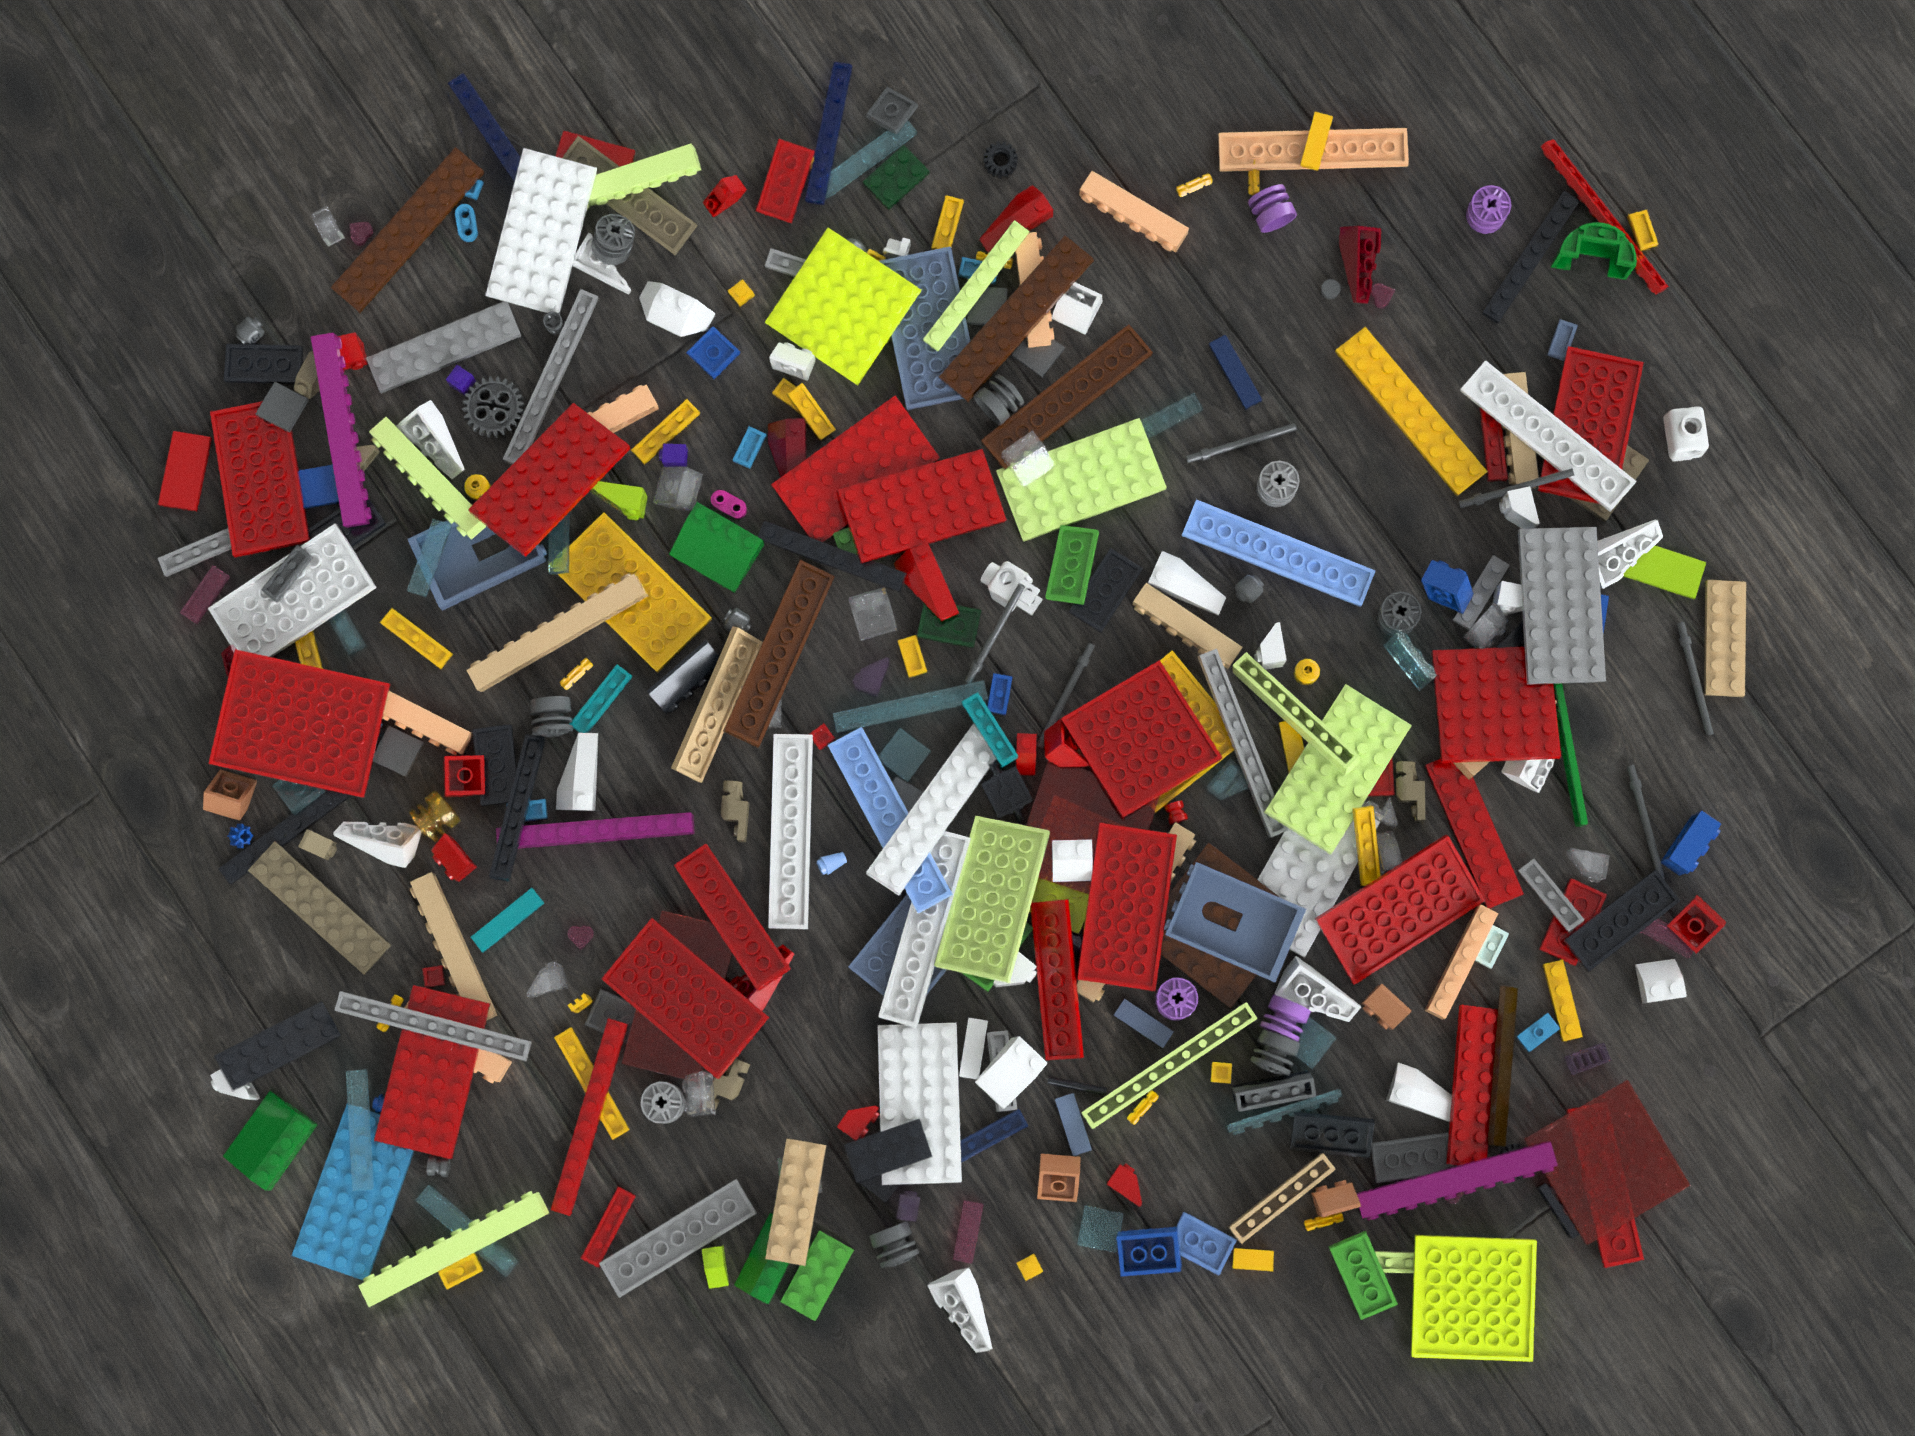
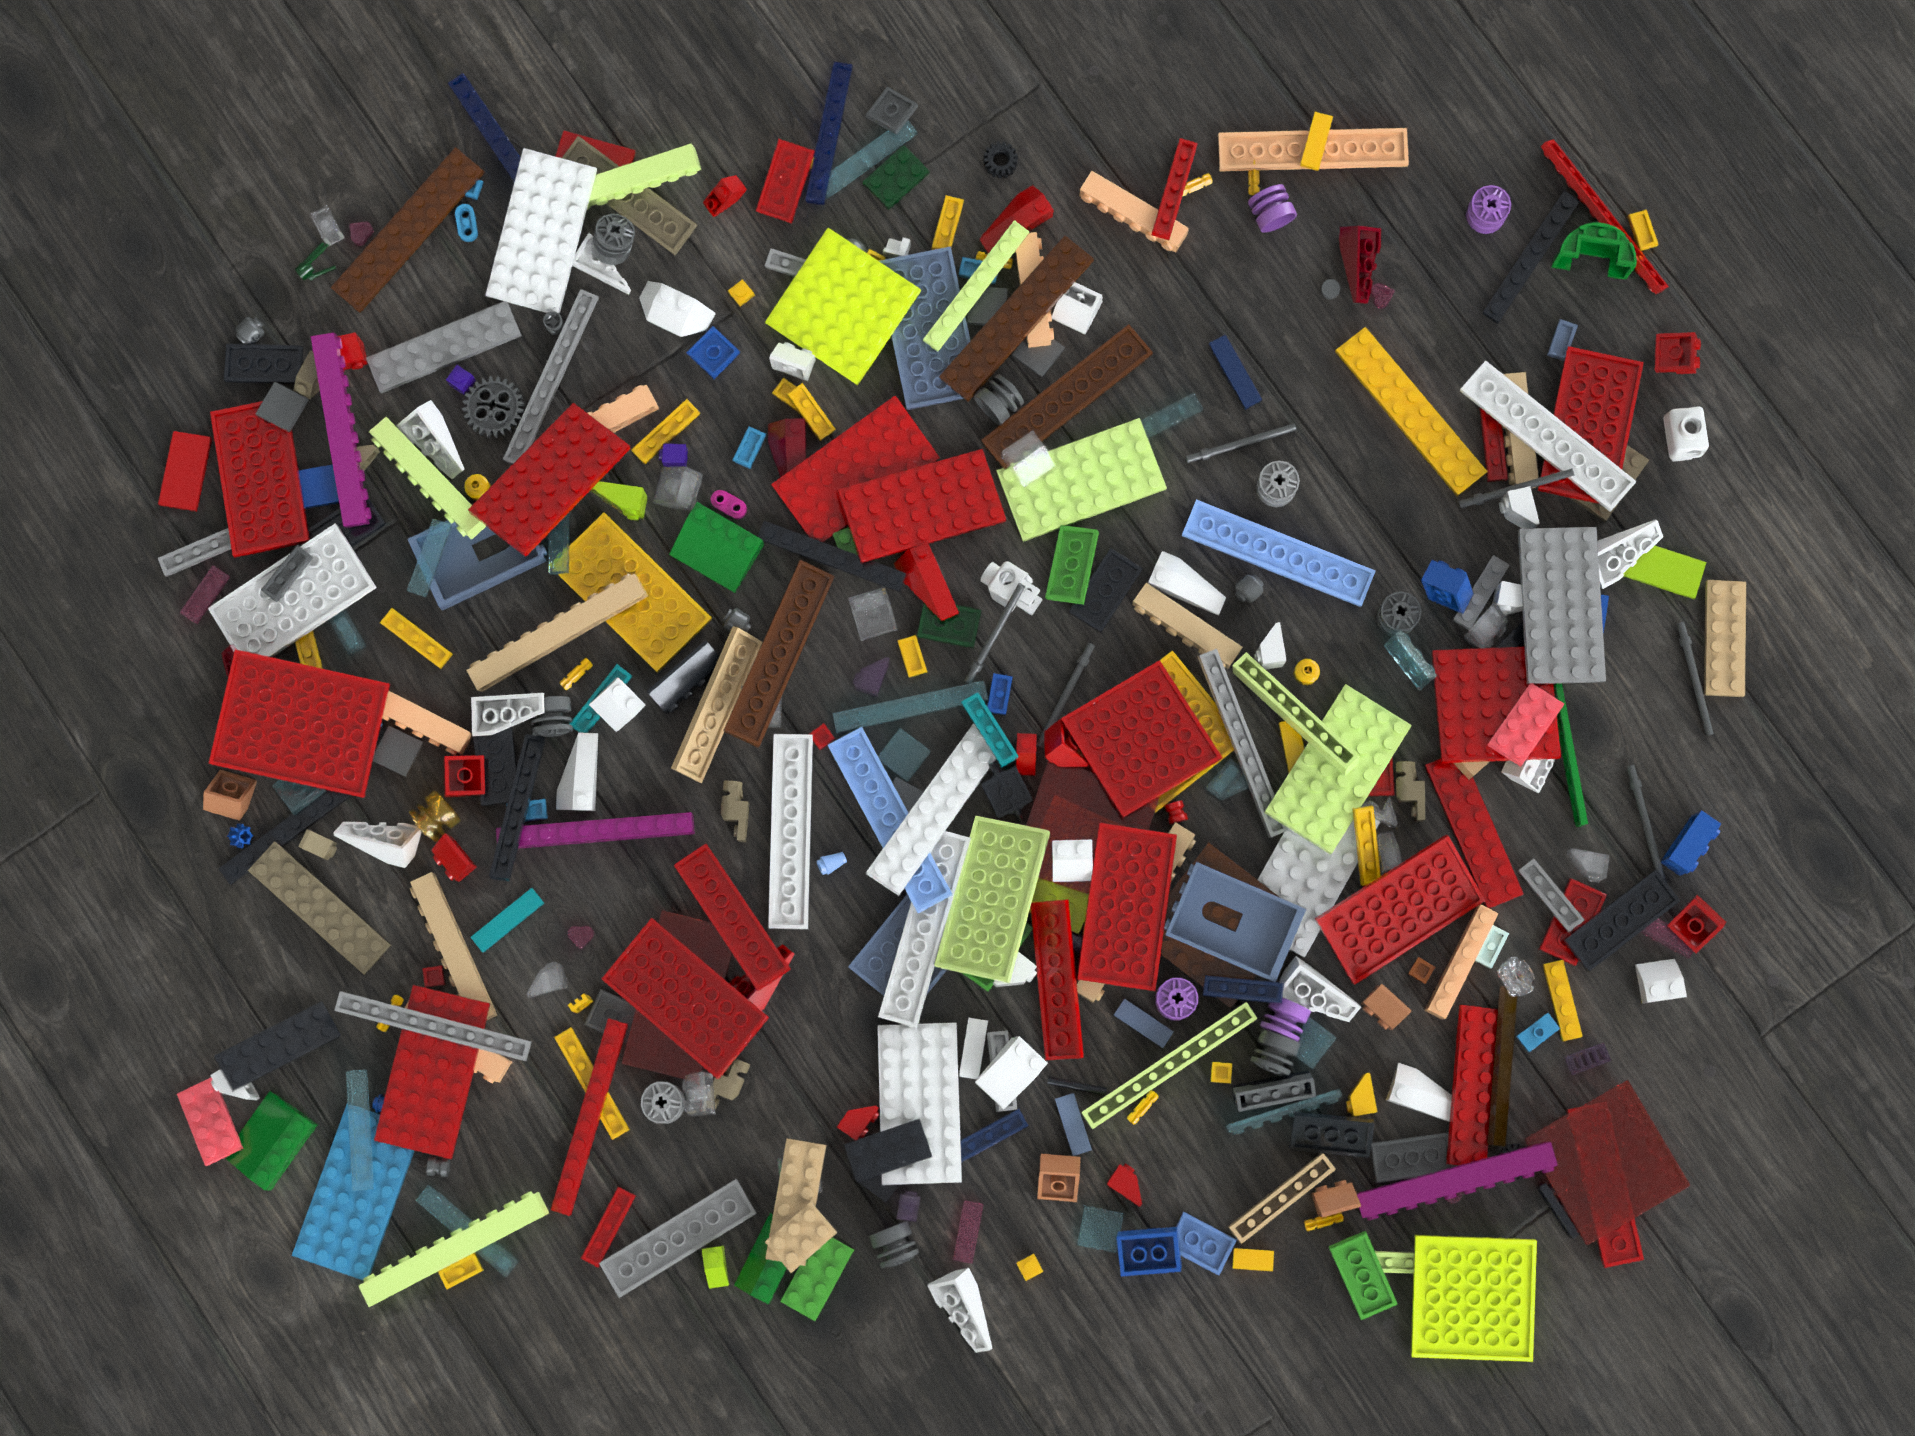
none -> coral plate [177,1078,243,1166]
none -> dark green plant [295,242,336,281]
none -> white wedge [471,693,544,736]
none -> white slope [589,677,646,732]
none -> tan plate [765,1202,837,1273]
none -> red tile [1151,138,1198,240]
none -> dark blue tile [1203,975,1284,1004]
none -> yellow slope [1346,1073,1377,1117]
none -> dark orange plate [1408,957,1435,984]
none -> coral plate [1488,683,1564,767]
none -> clear plate [1497,957,1535,997]
none -> red plate [1655,332,1701,374]

